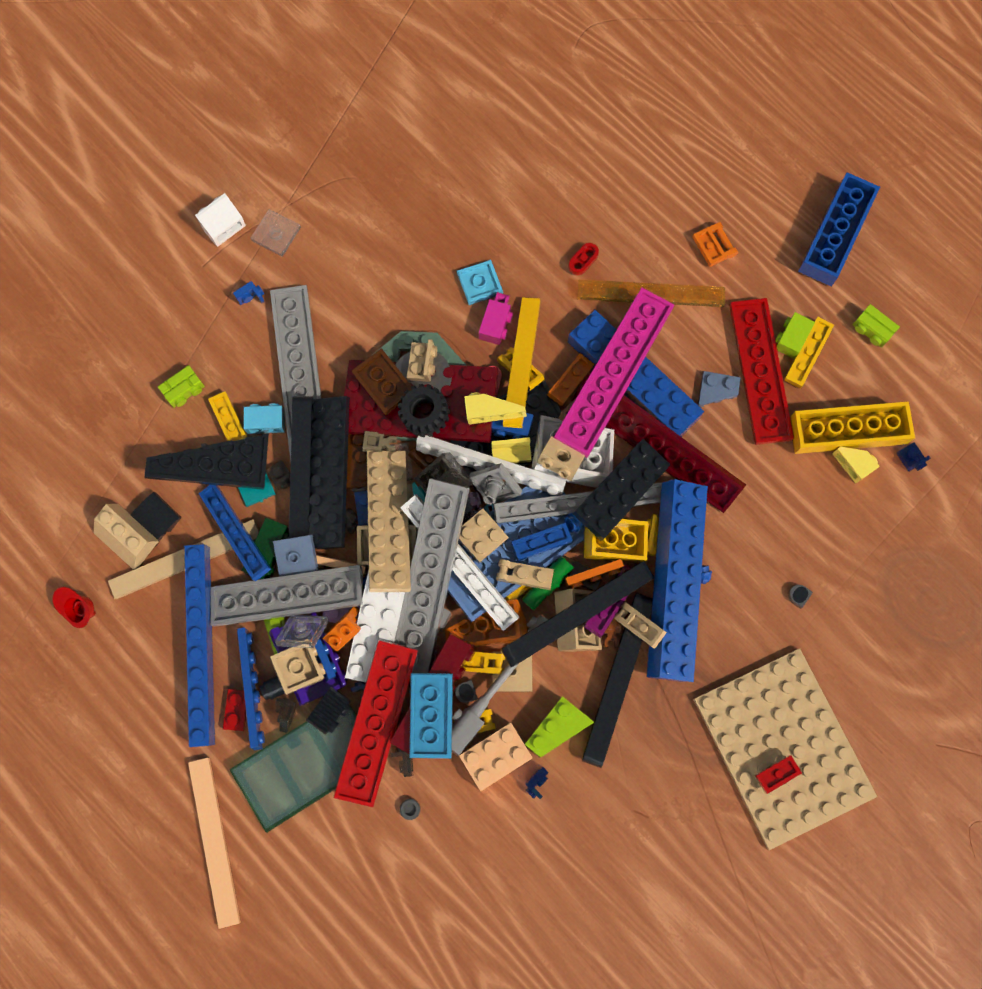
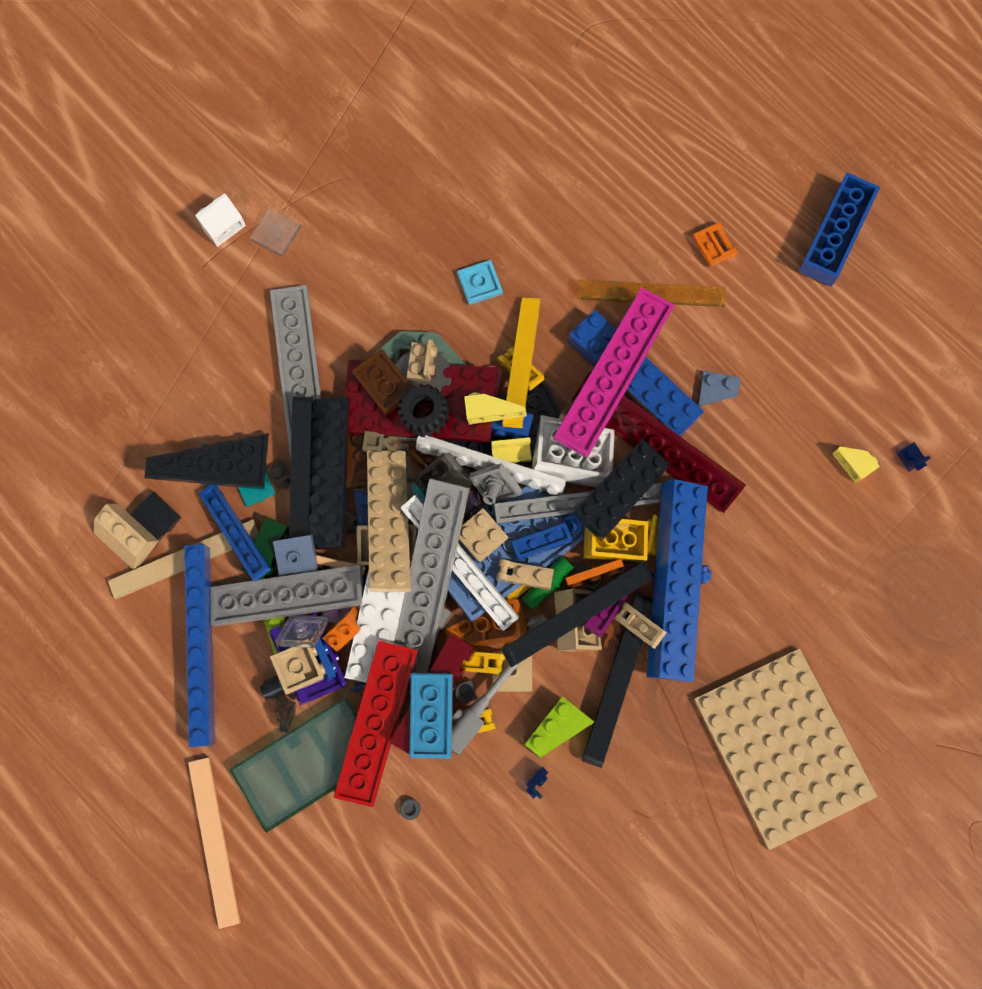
red piece [53,587,96,628] -> none
lime brick [157,365,205,408] -> none
yellow plate [208,391,247,441] -> none
red plate [223,689,246,731] -> none
blue bracket [233,281,264,305] -> none
blue plate [237,627,265,750] -> none
medium azure brick [244,403,285,434] -> none
black brick [306,687,351,735] -> none
clear smoke bracket [390,748,414,777] -> none
light nougat brick [459,723,532,791] -> none
dark pink brick [479,292,513,345] -> none
tan brick [537,436,585,481] -> none
orange plate [547,353,594,406] -> none
red plate [569,243,599,275] -> none
red plate [729,298,794,445] -> none
red plate [755,755,802,794] -> none
lime brick [775,312,815,359] -> none
yellow plate [784,317,834,389] -> none
tile [788,585,813,609] -> none
yellow brick [790,402,915,454] -> none
lime brick [853,304,900,348] -> none

